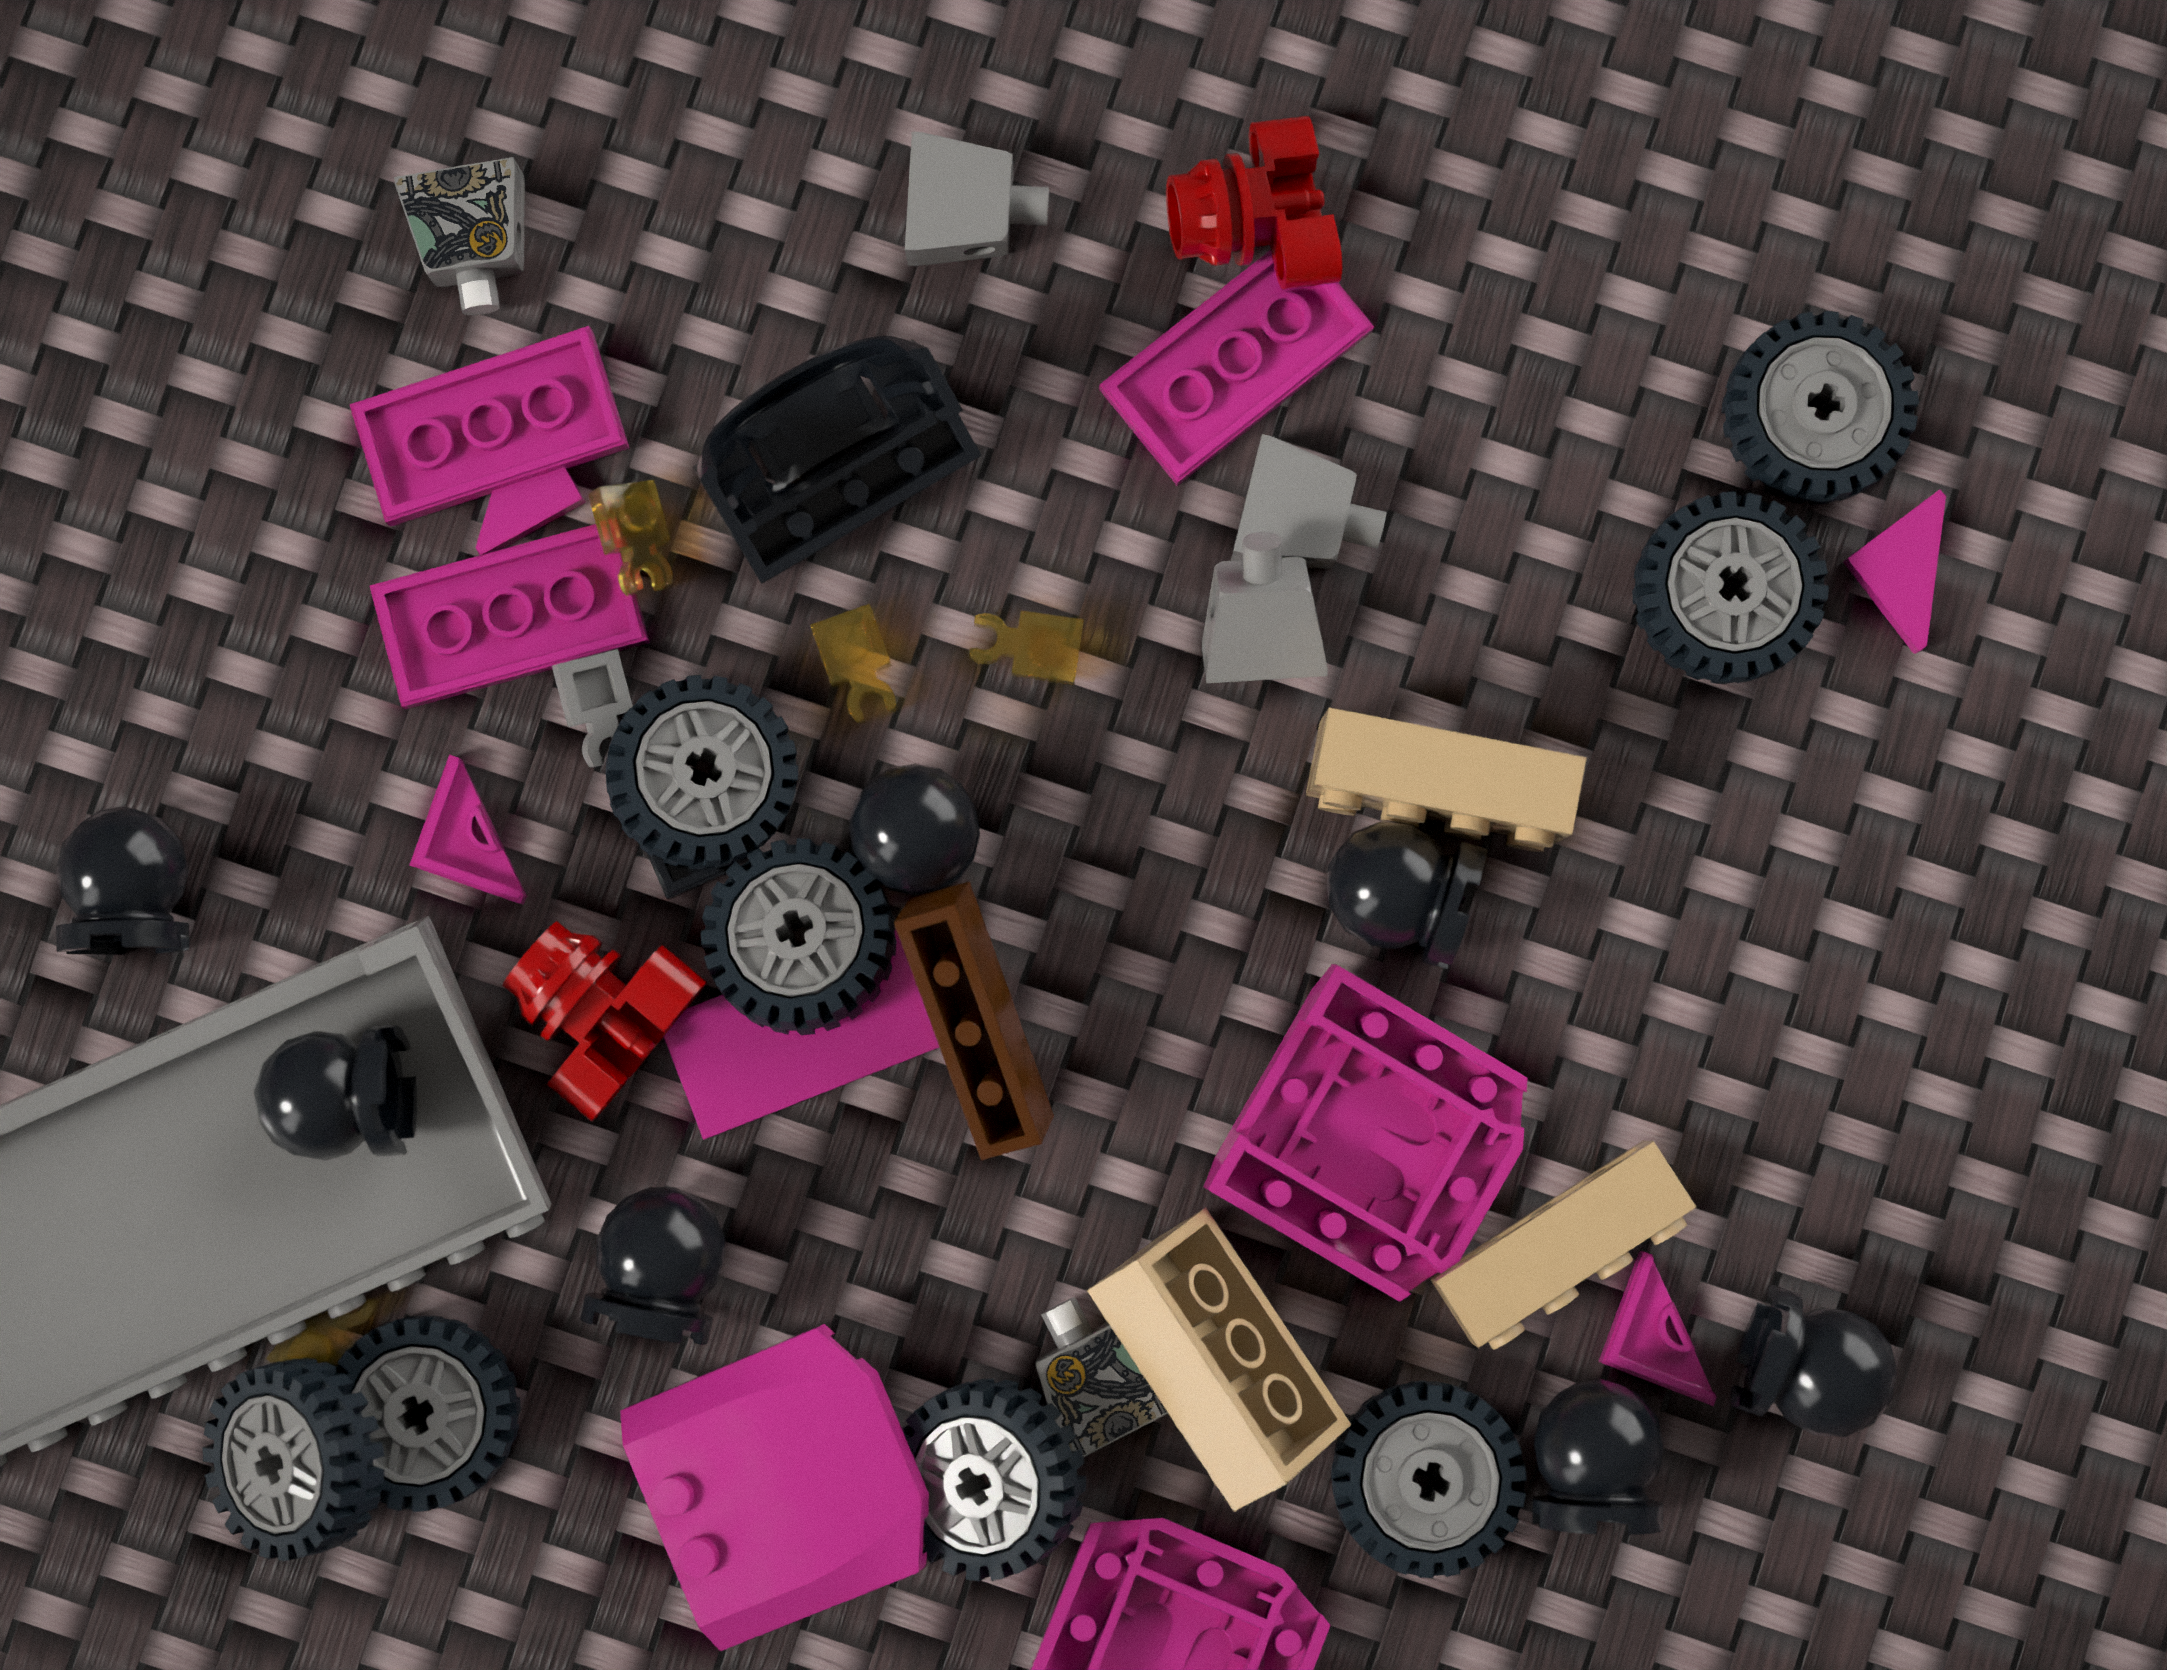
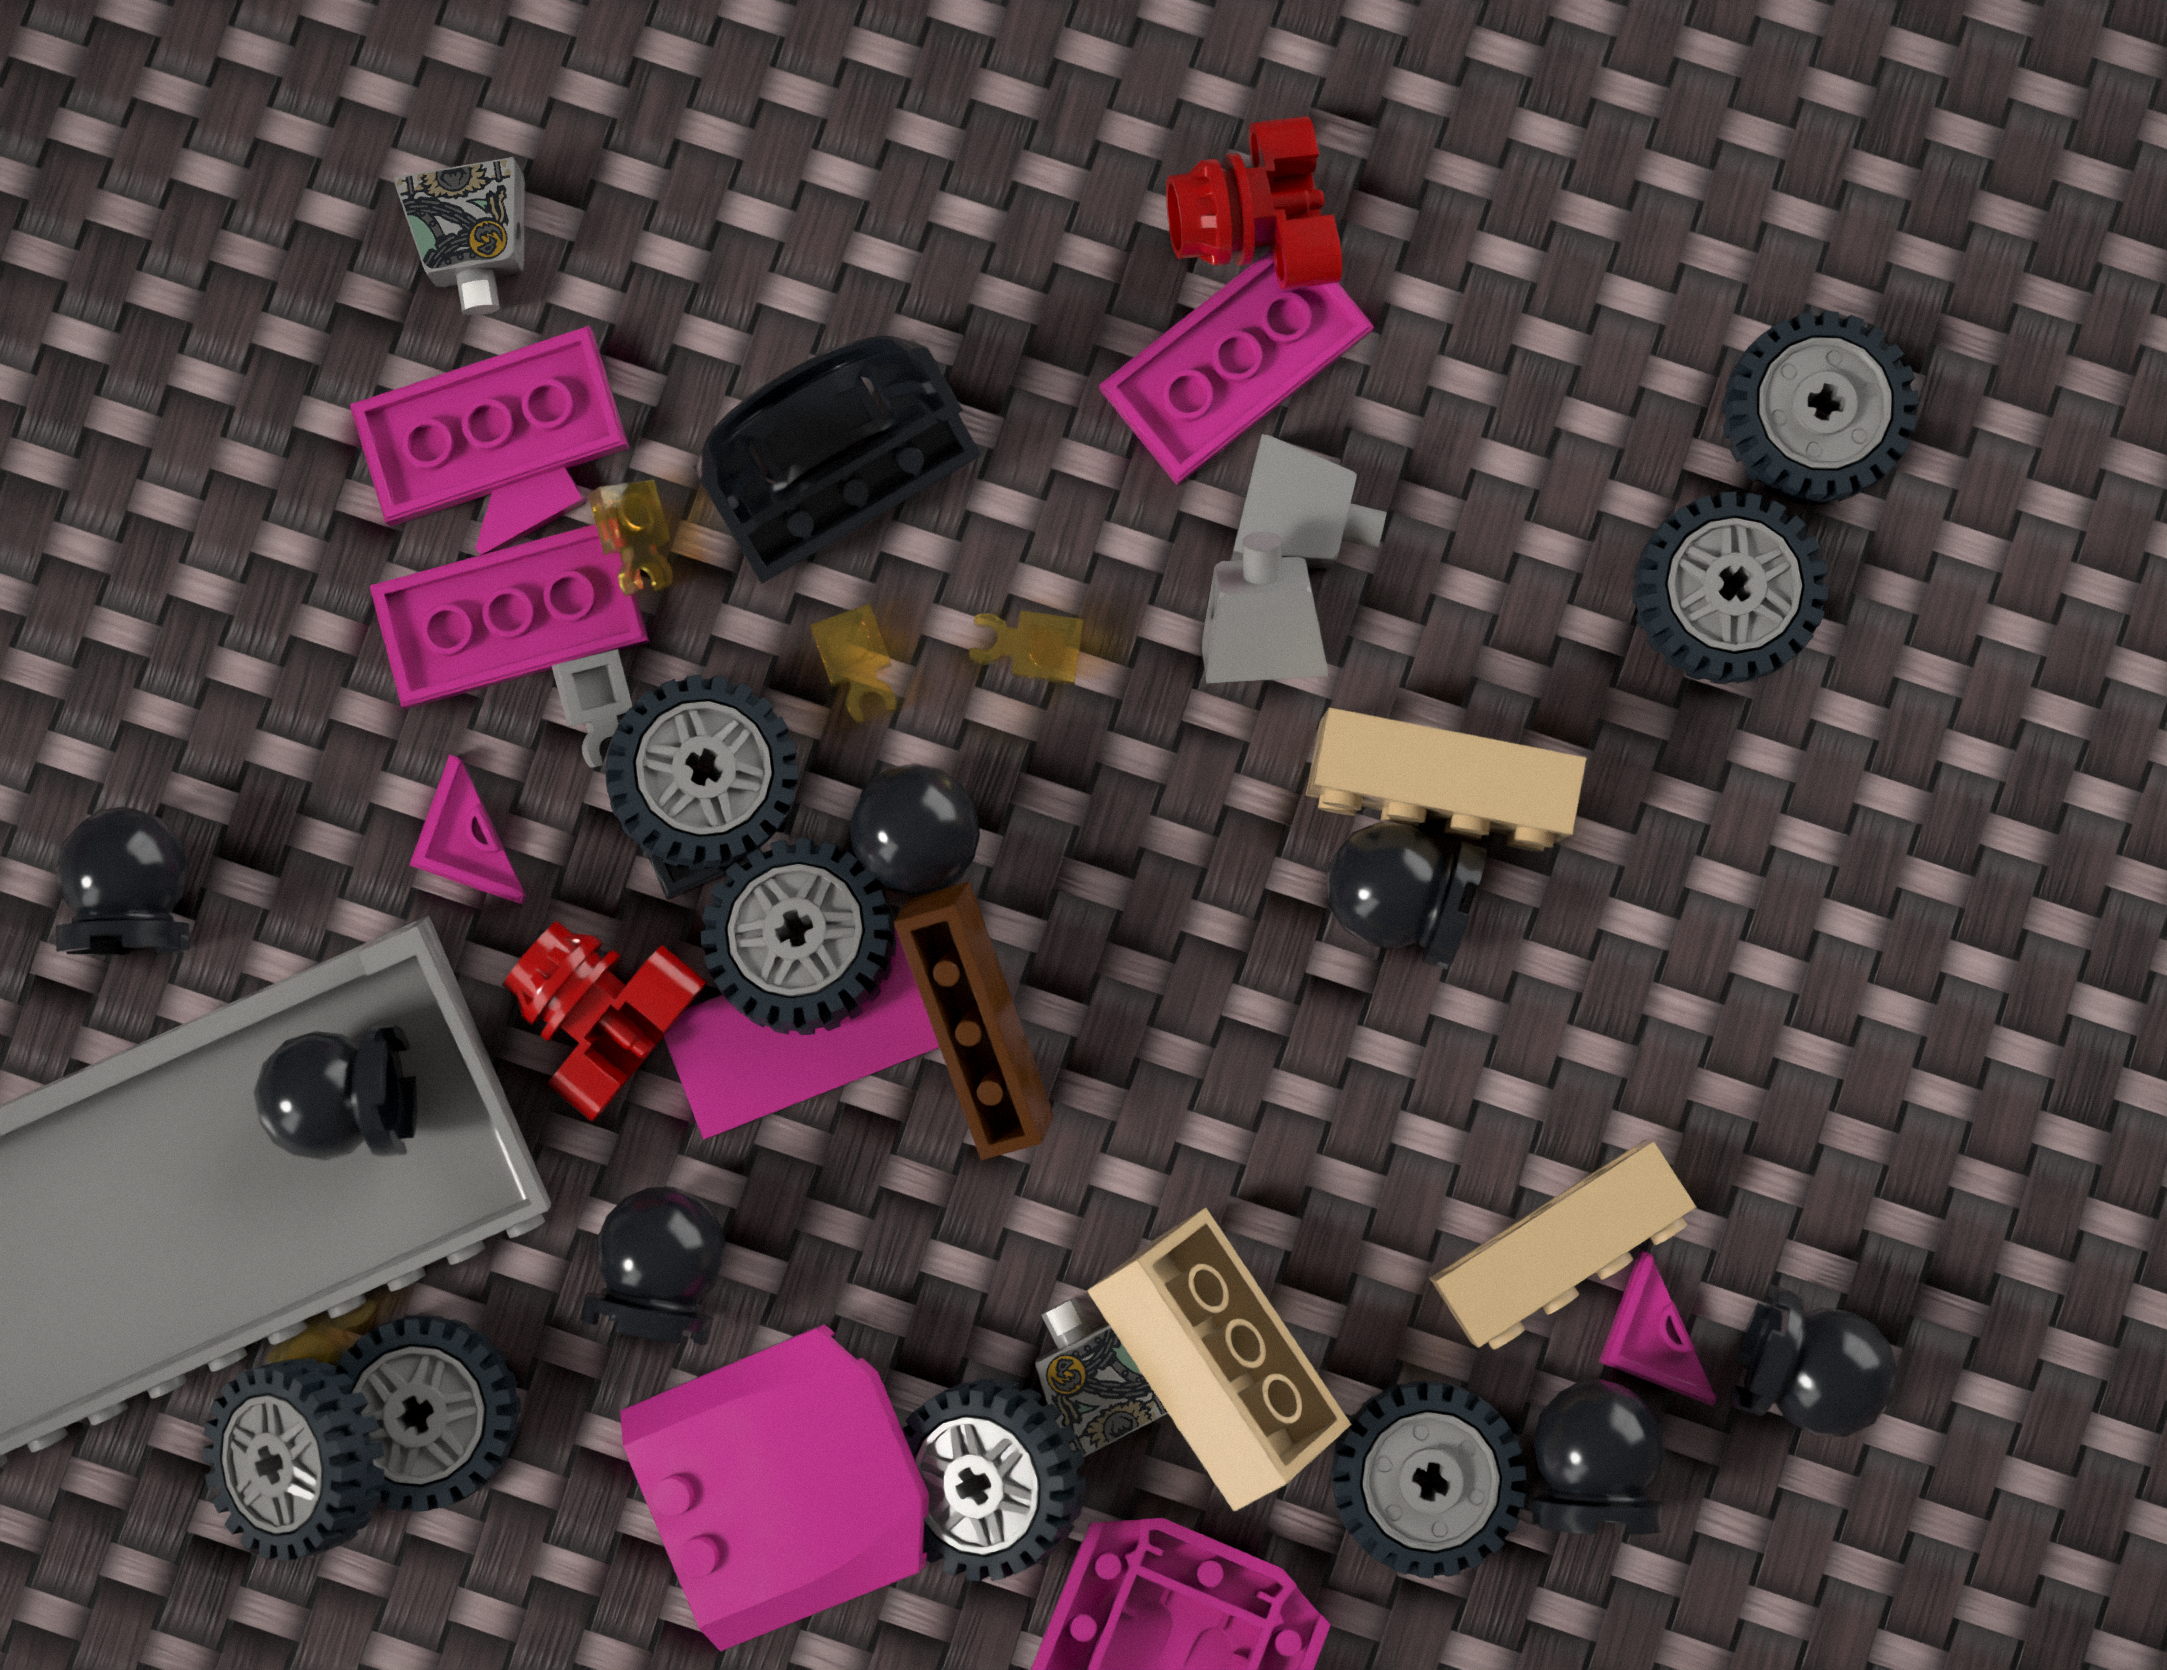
light grey torso [905,132,1049,266] -> none
dark pink wedge [1203,964,1528,1302] -> none
dark pink tile [1843,489,1946,654] -> none

